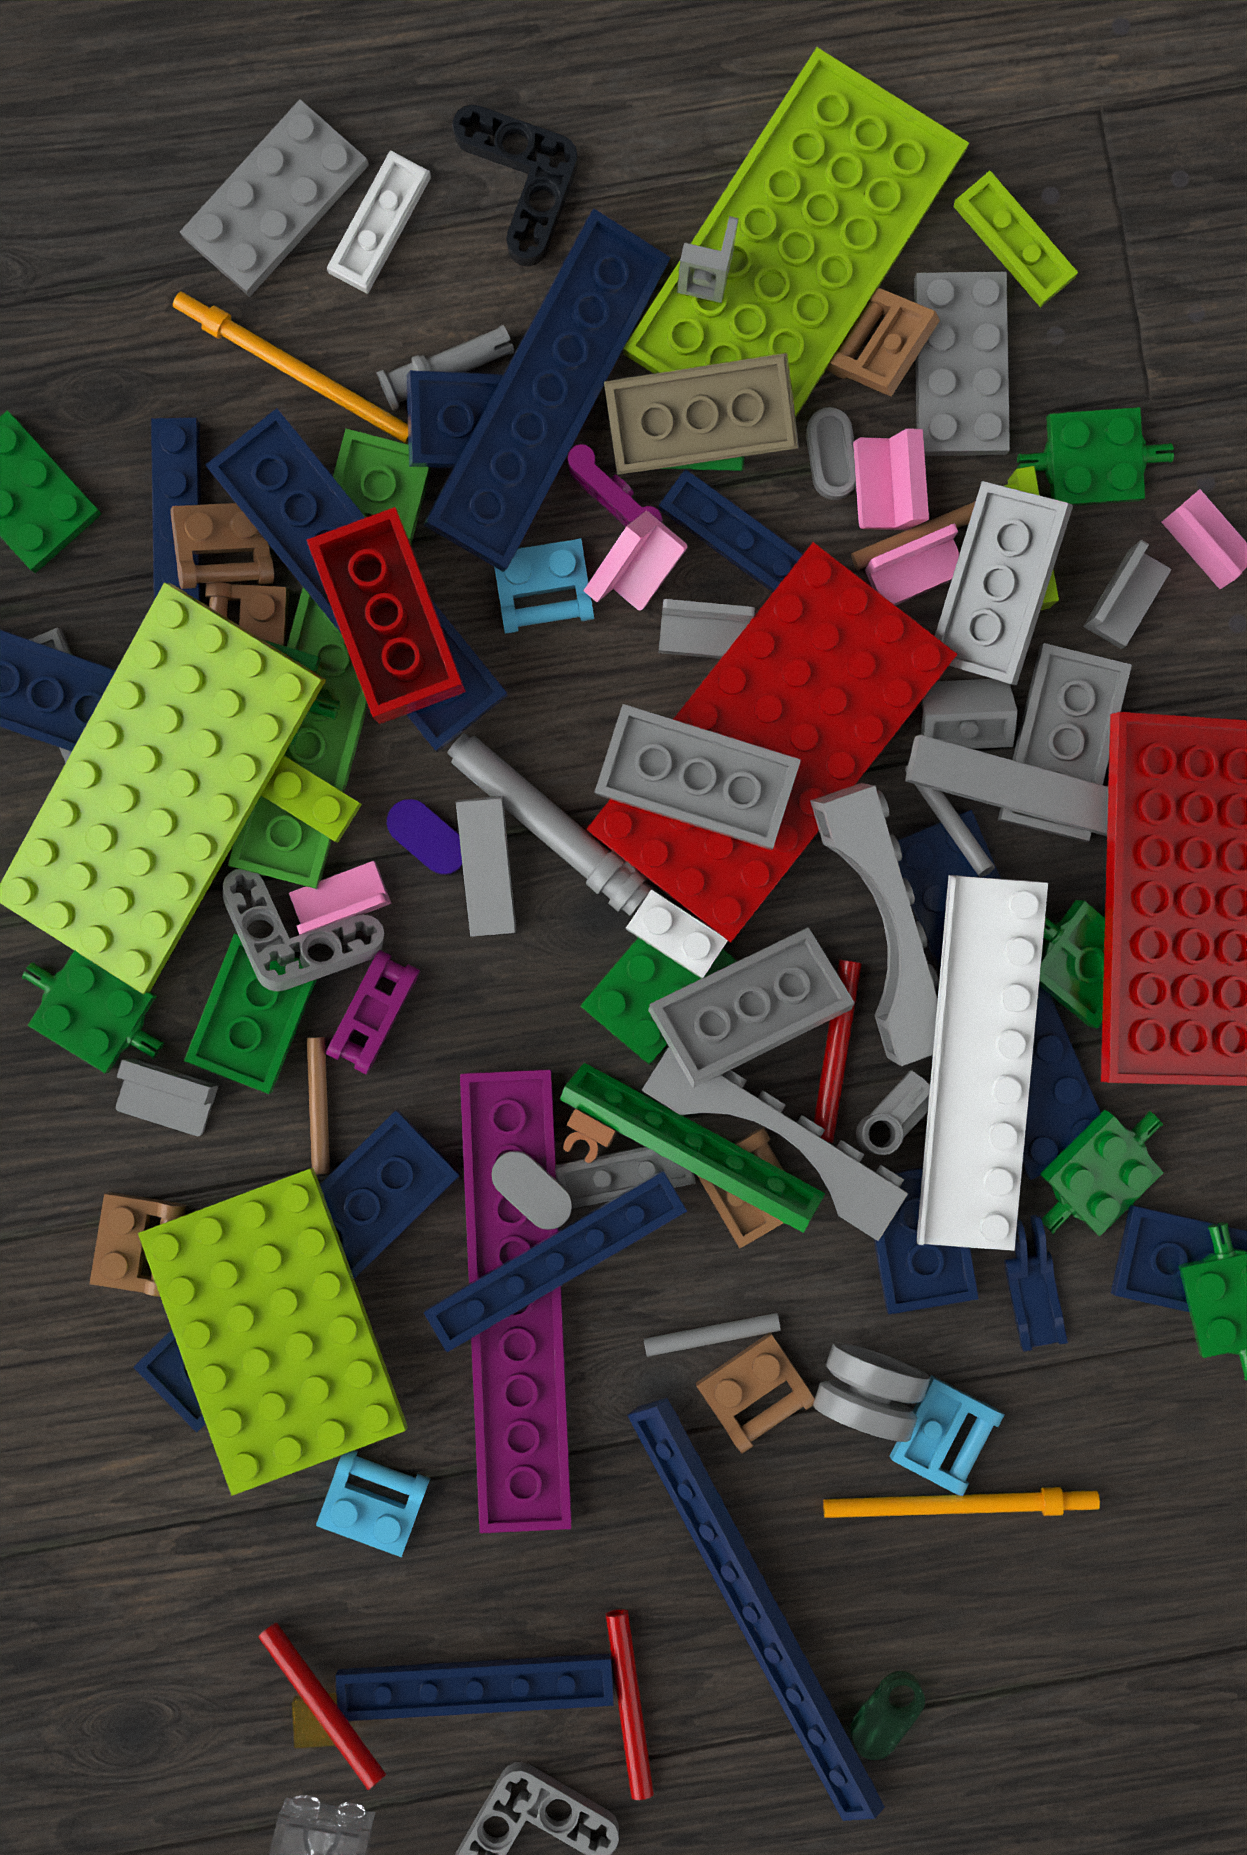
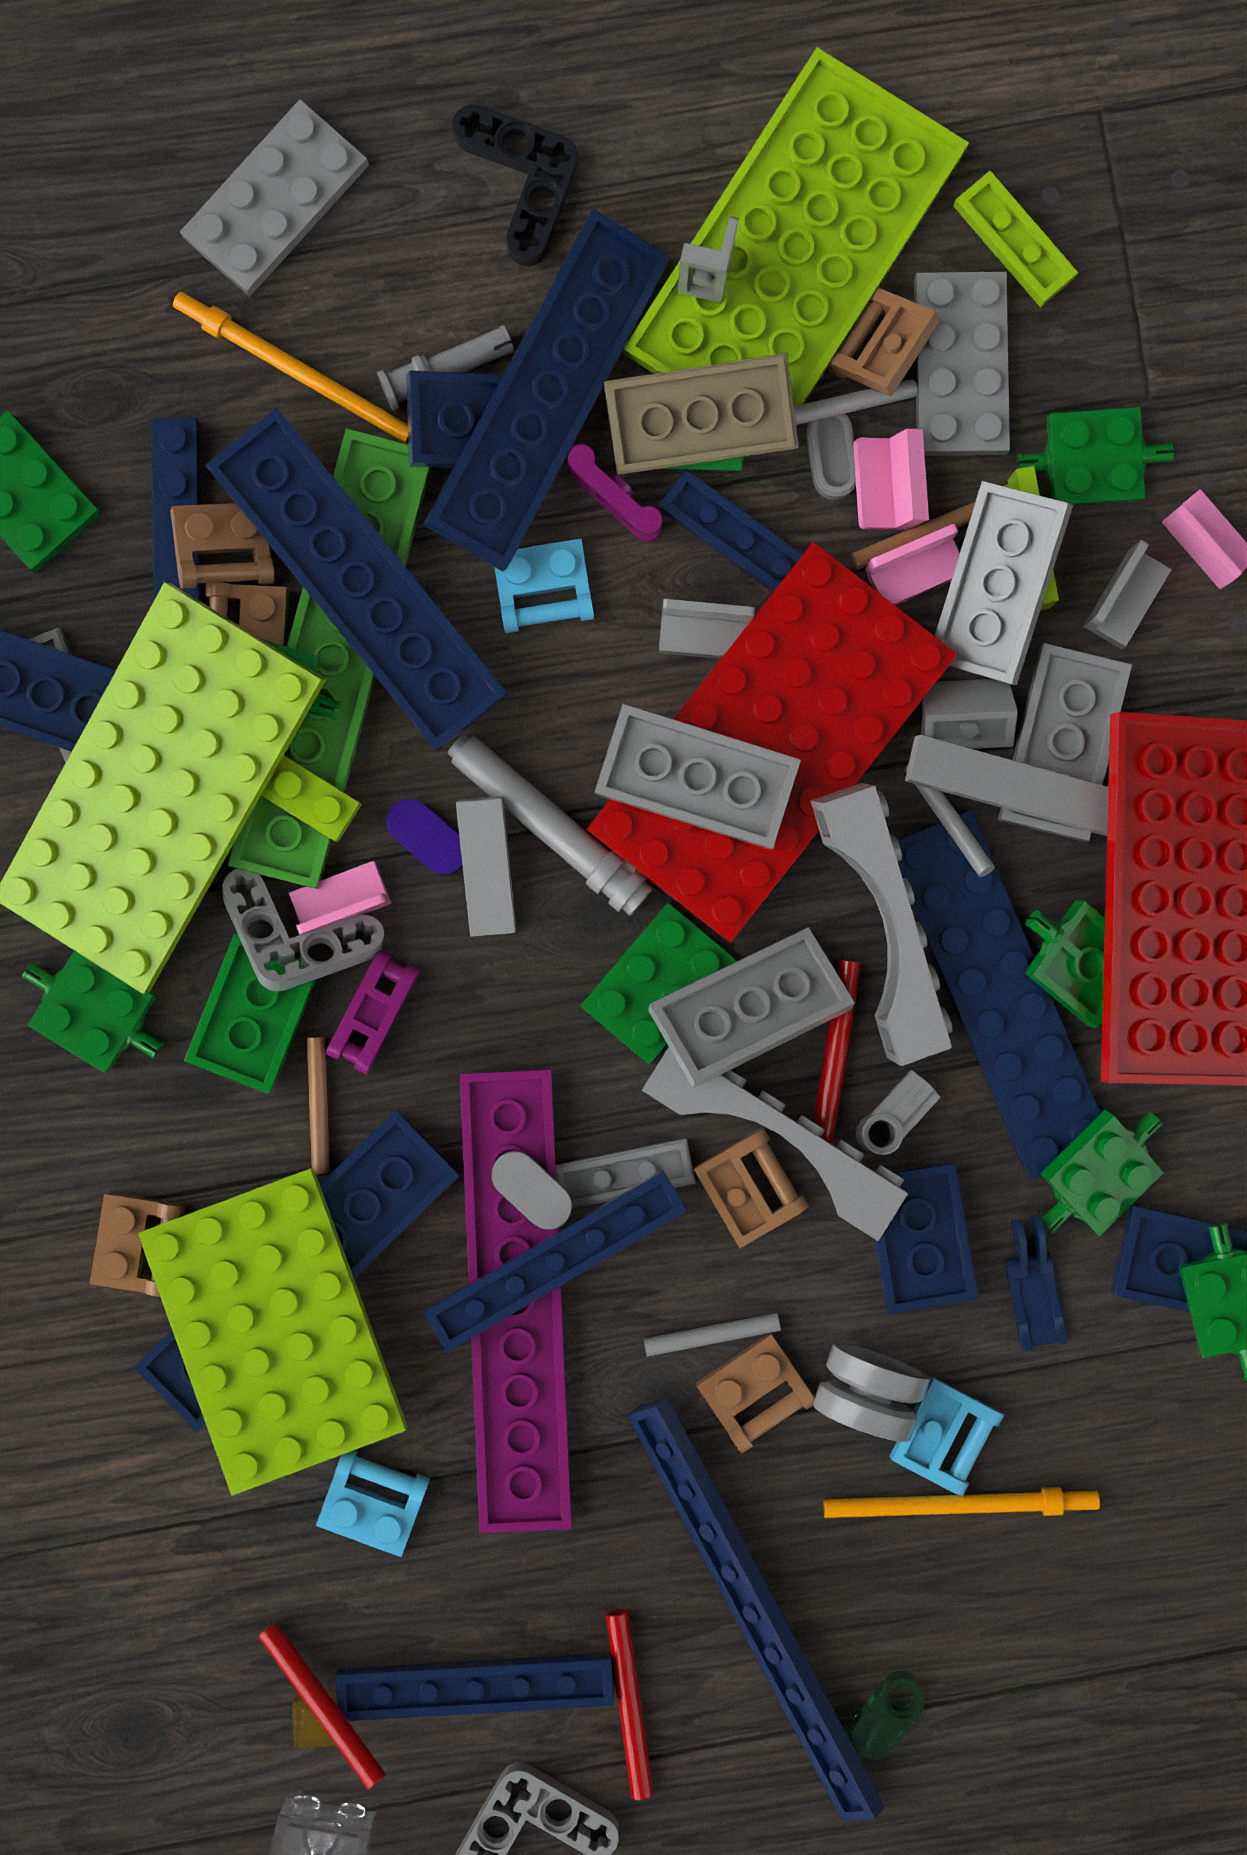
light grey panel [116,1058,219,1136] -> none
red brick [306,507,466,724] -> none
white tile [327,150,431,294] -> none
green plate [560,1063,825,1233] -> none
nougat tile [563,1109,617,1164] -> none
bright pink panel [583,510,687,610] -> none
white plate [626,890,728,979] -> none
white plate [917,875,1048,1251] -> none
none -> light grey bar [794,379,918,425]

